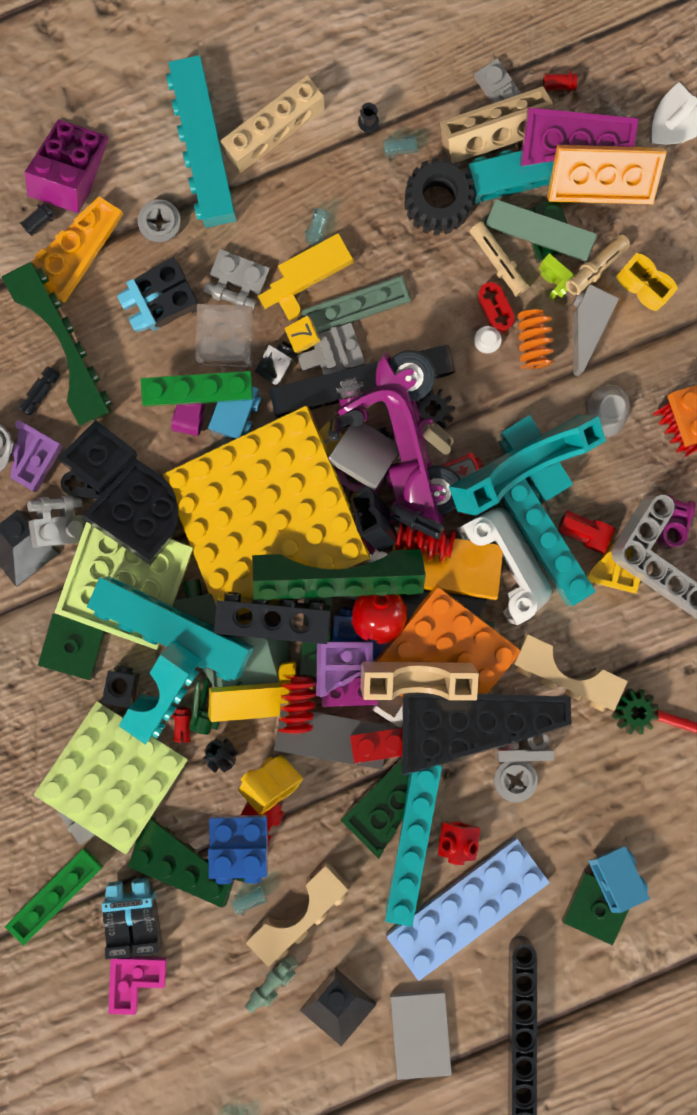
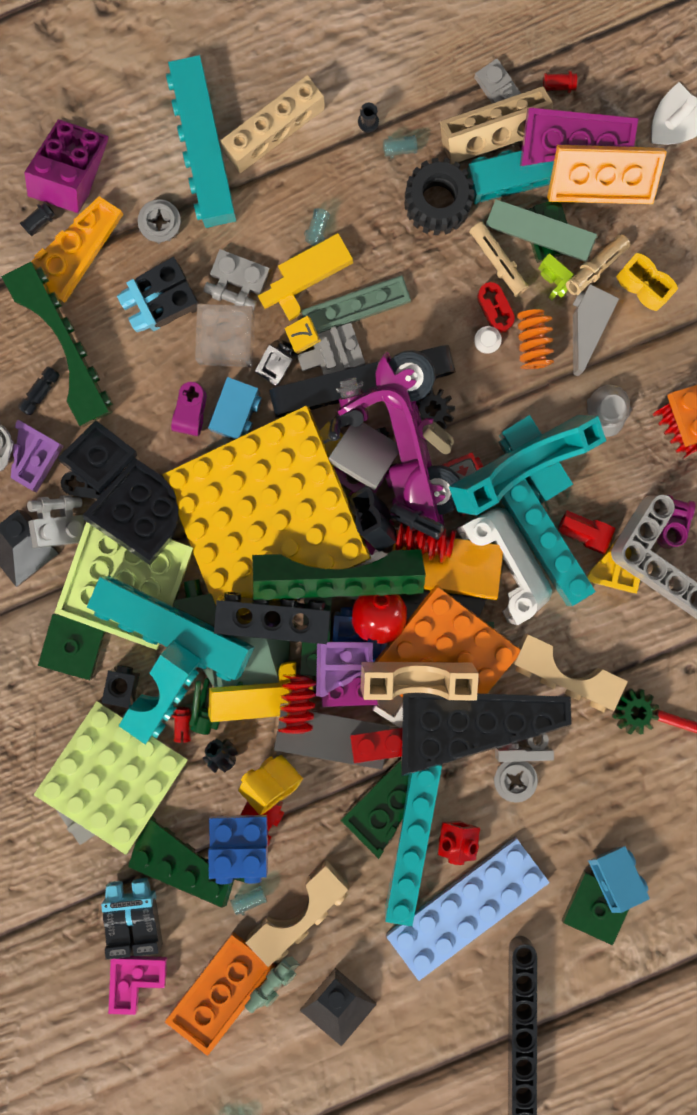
green plate [4,847,104,946] -> none
green plate [140,371,253,407] -> none
light grey tile [390,990,452,1080] -> none
none -> orange plate [165,932,276,1056]

